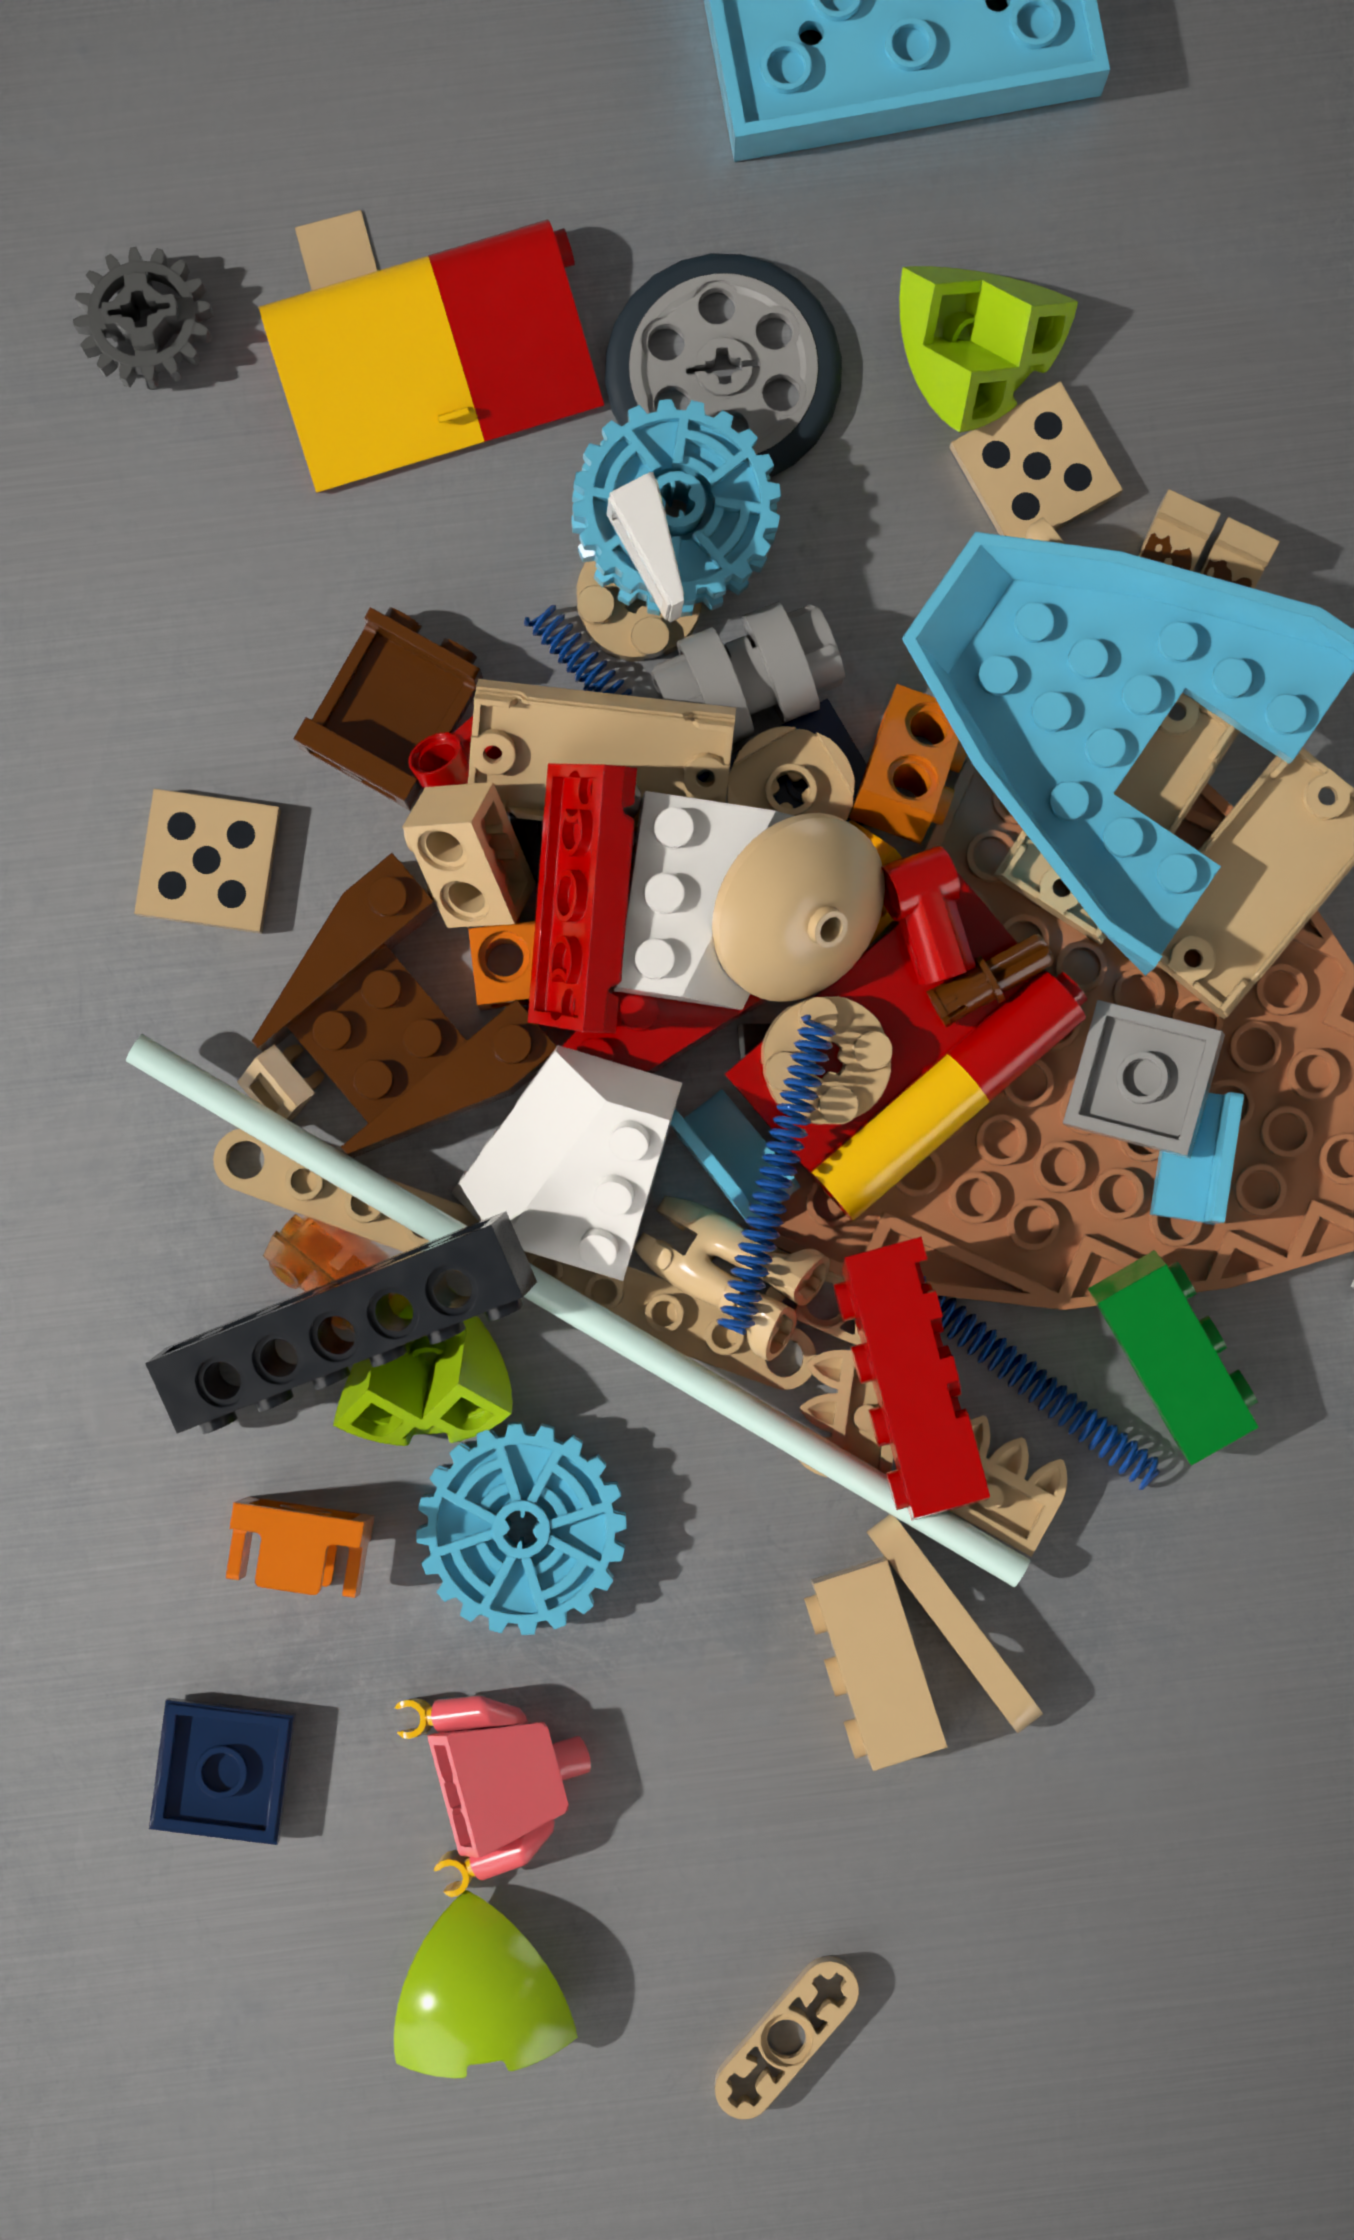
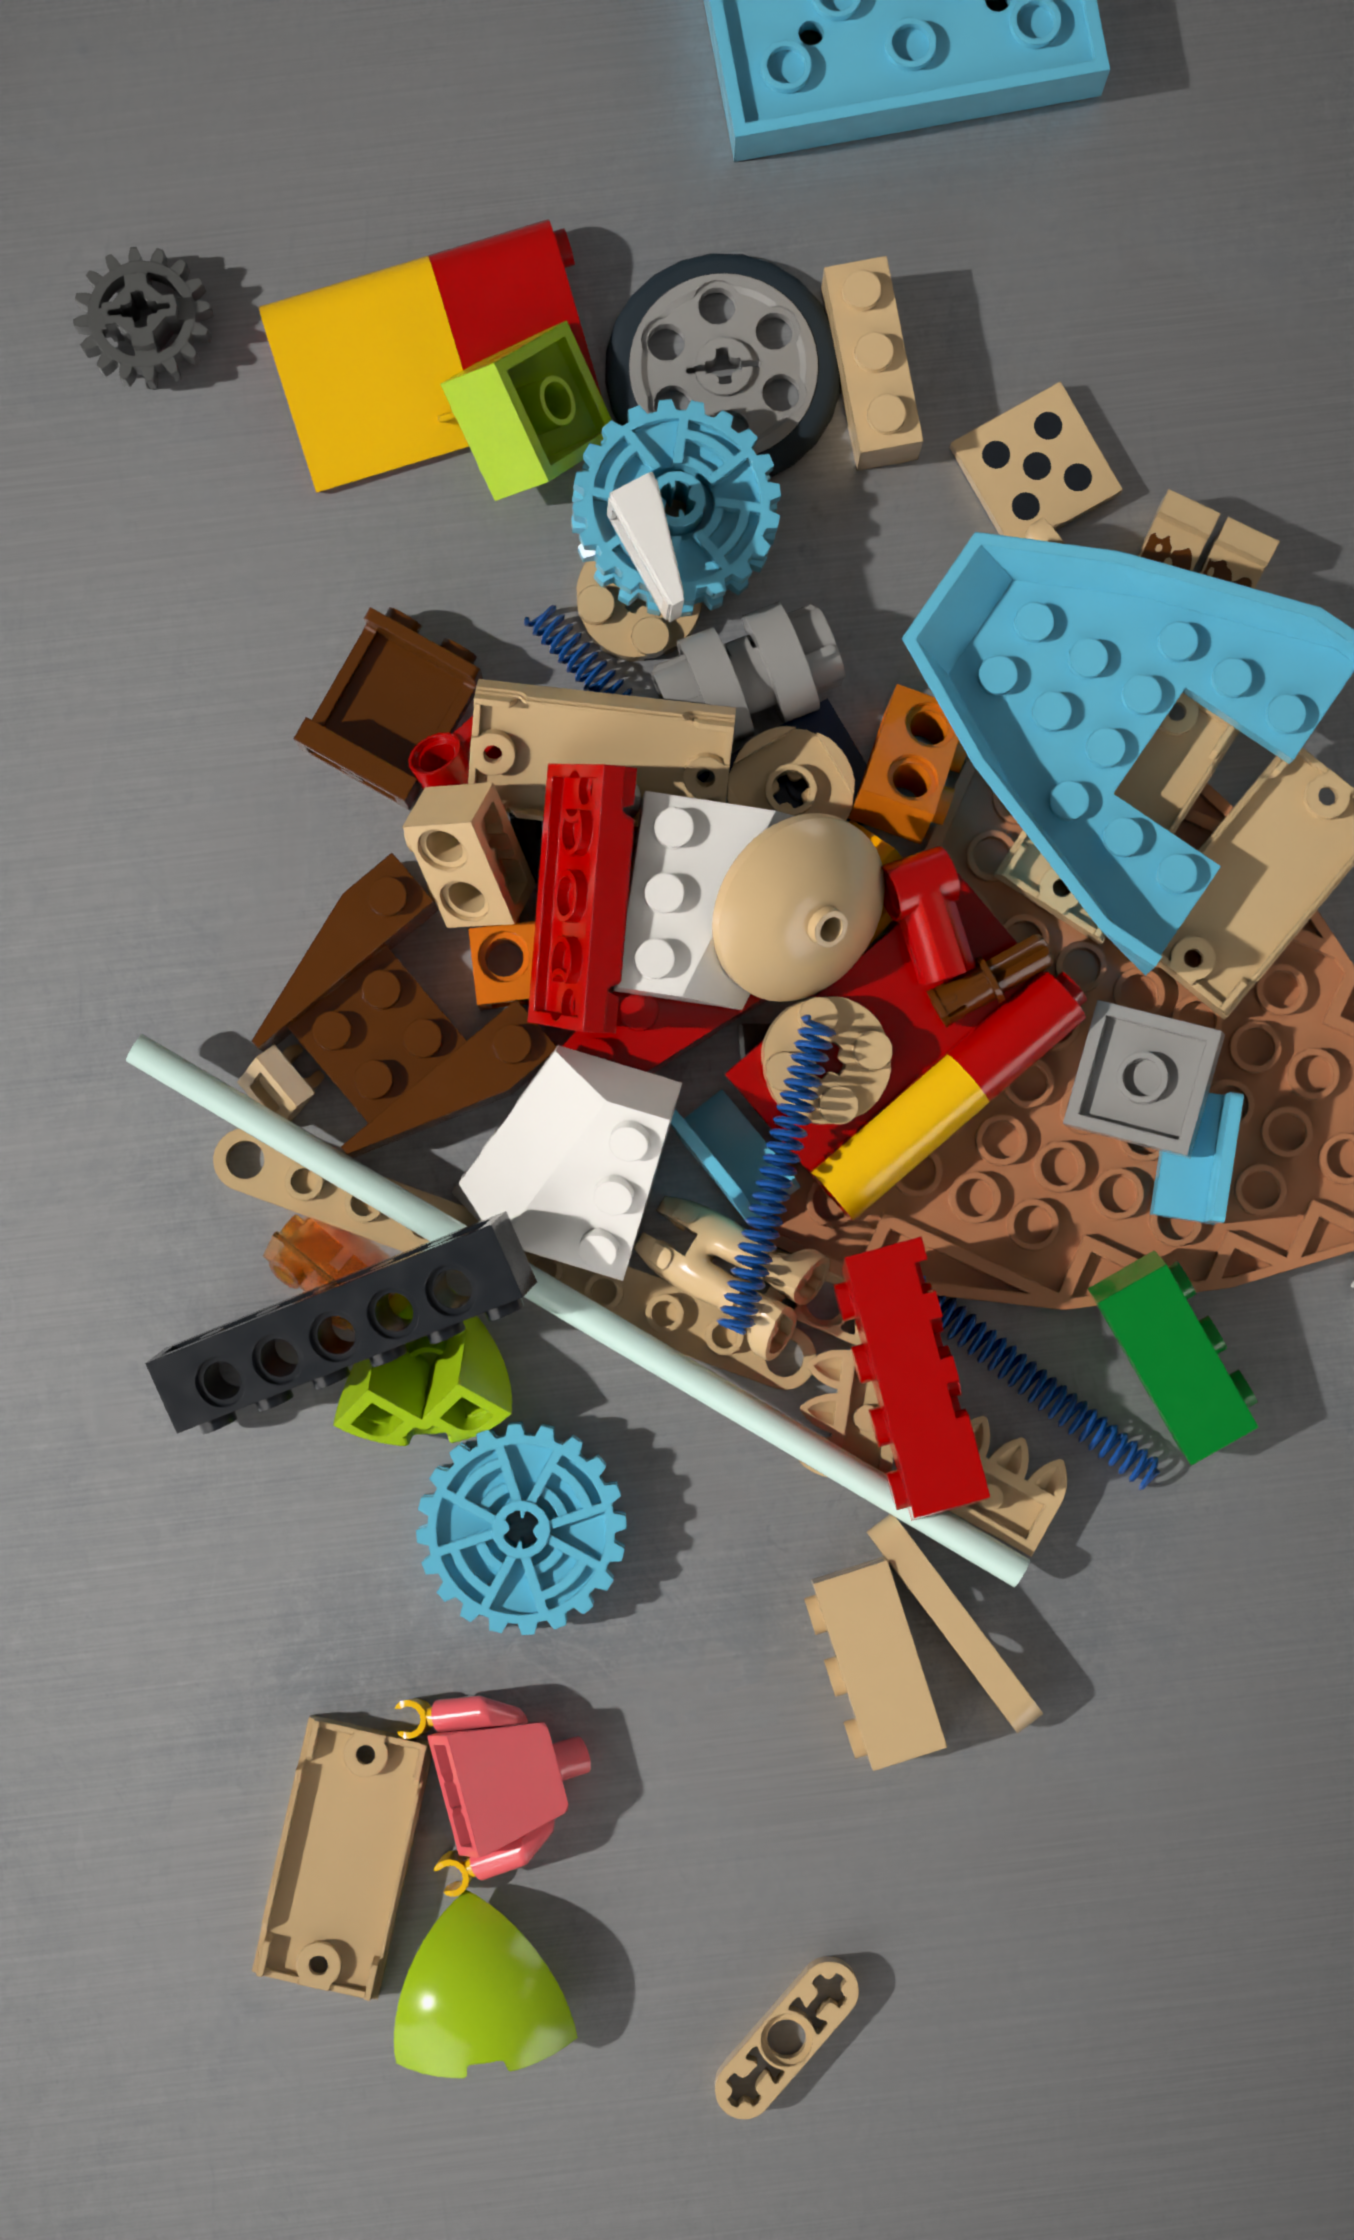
tan tile [134,789,281,934] -> none
dark blue plate [149,1698,296,1845] -> none
orange panel [226,1496,375,1598] -> none
tan sticker [295,210,377,290] -> none
lime brick [899,266,1078,433] -> none
none -> tan piece [252,1715,433,2001]
none -> lime slope [440,320,612,501]
none -> tan brick [821,256,923,471]

